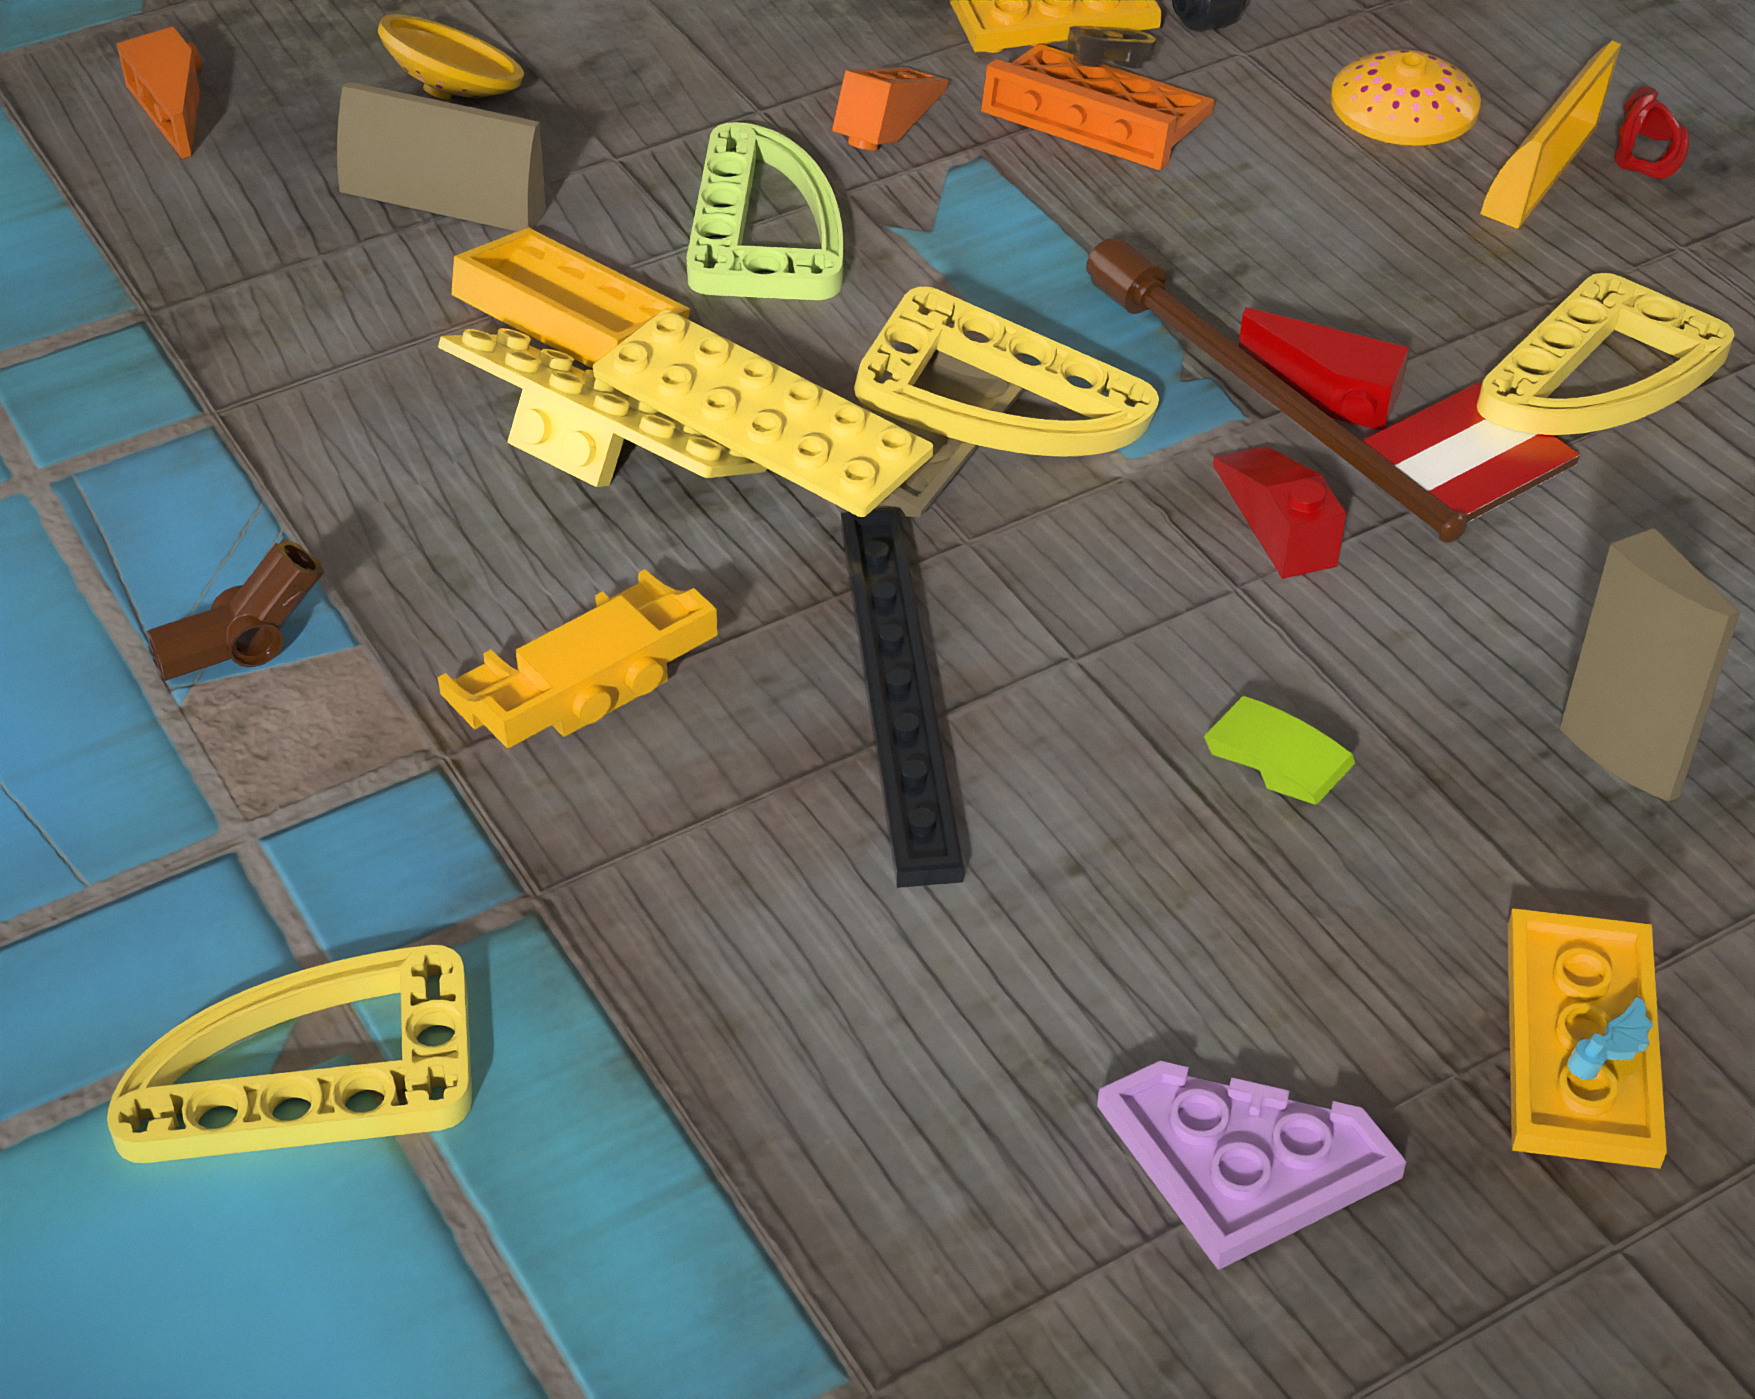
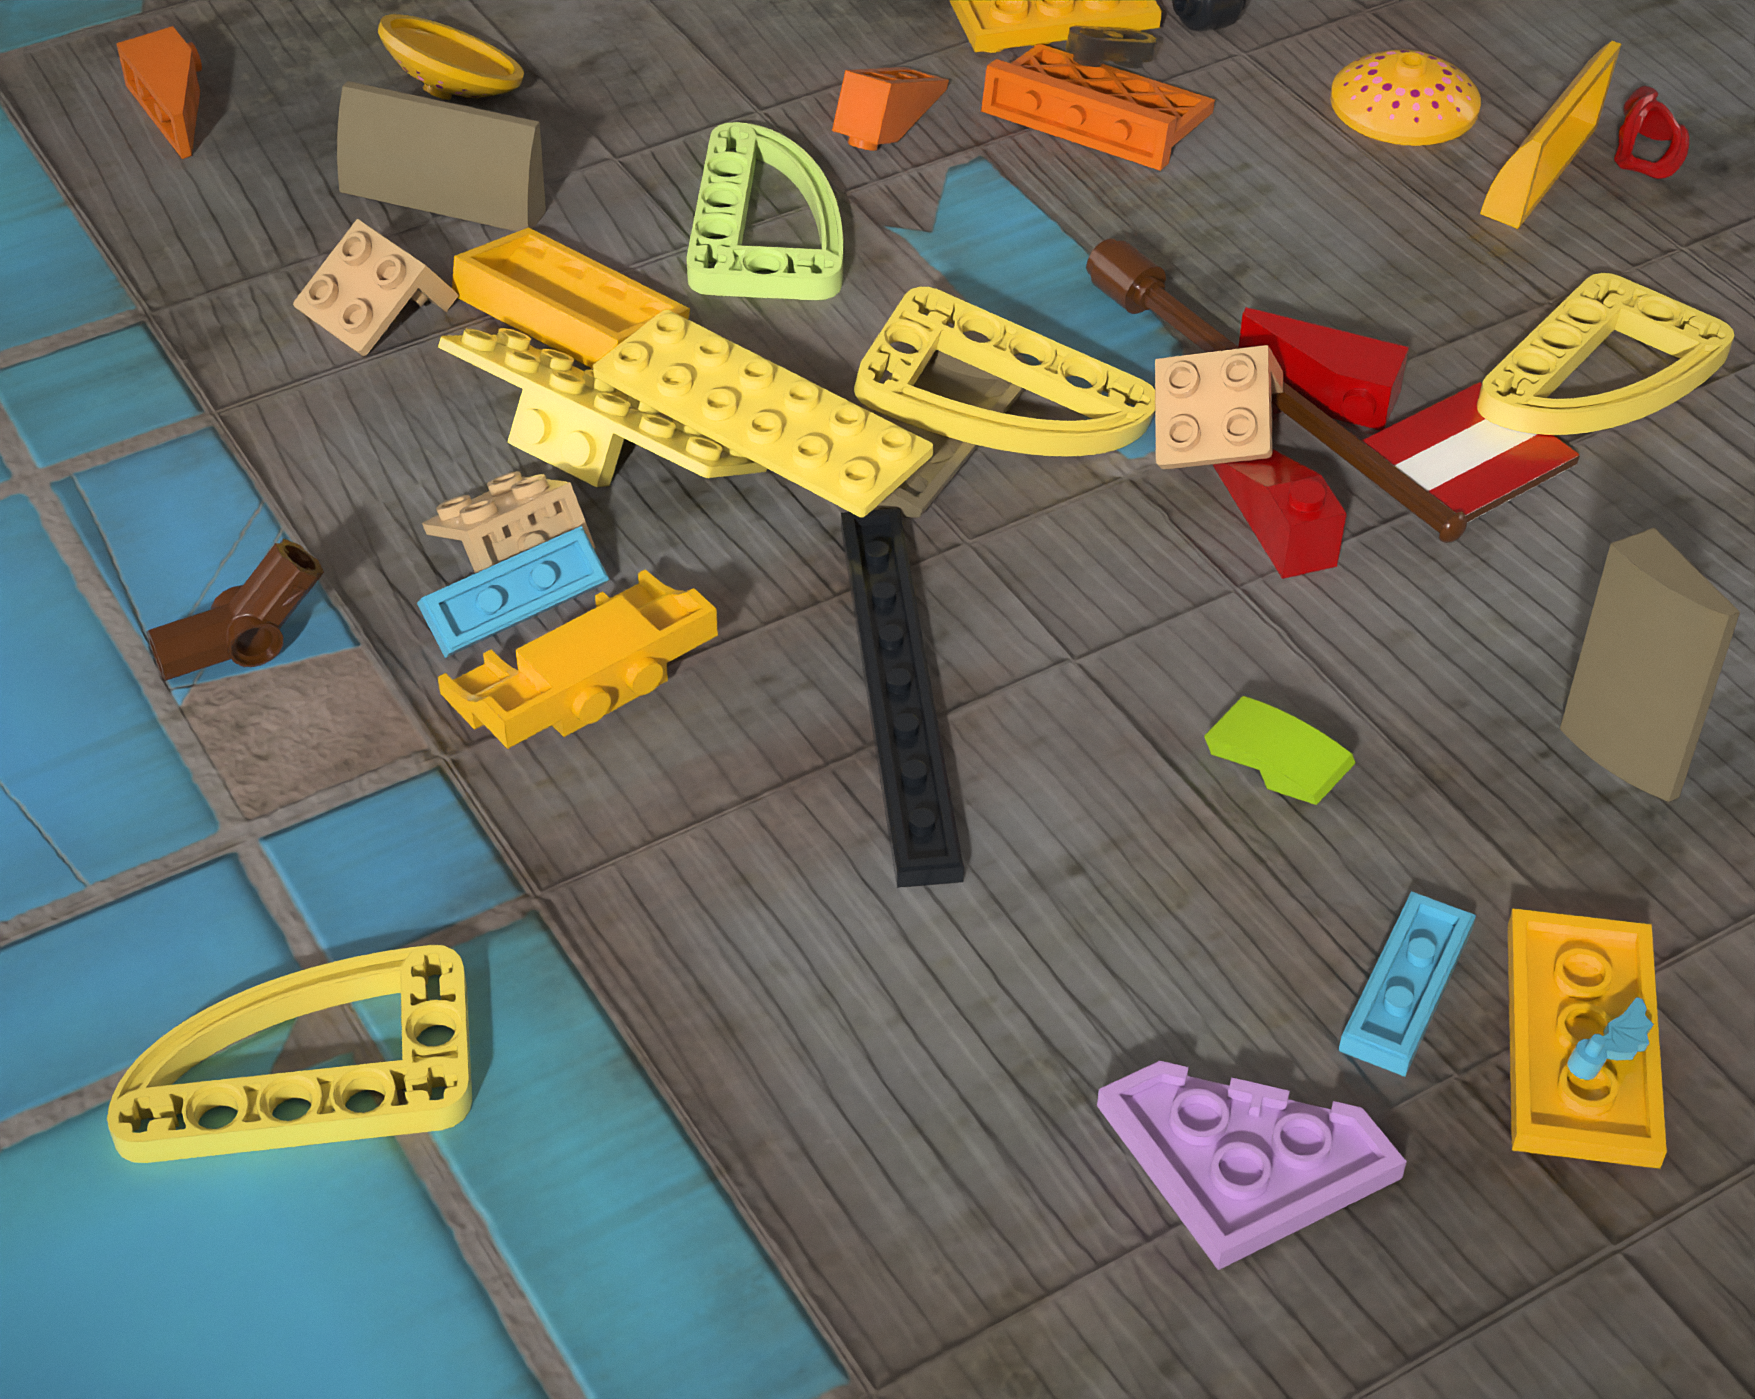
none -> tan bracket [293,219,459,356]
none -> medium azure tile [417,526,609,658]
none -> tan bracket [422,471,596,573]
none -> tan bracket [1155,345,1283,470]
none -> medium azure tile [1338,891,1476,1077]

